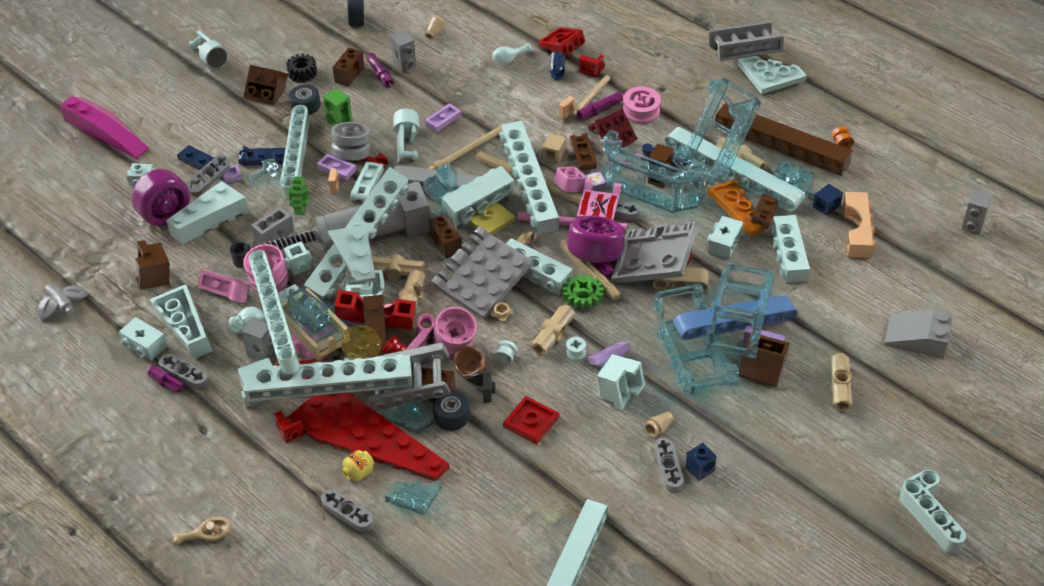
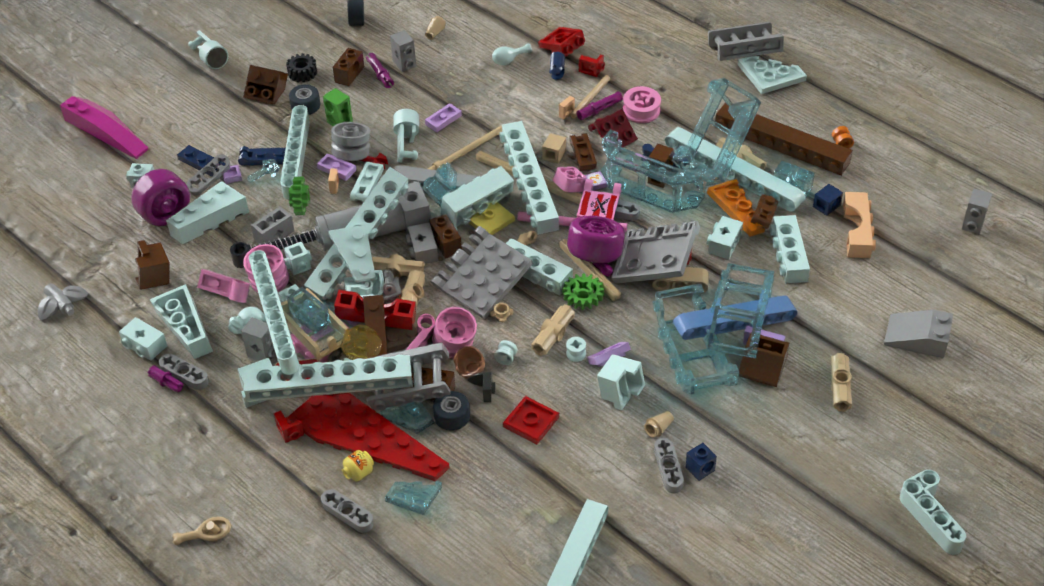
red wheel [382,336,407,354] -> none
none -> light grey hinge [382,270,401,300]
none -> light grey brick [405,223,438,264]

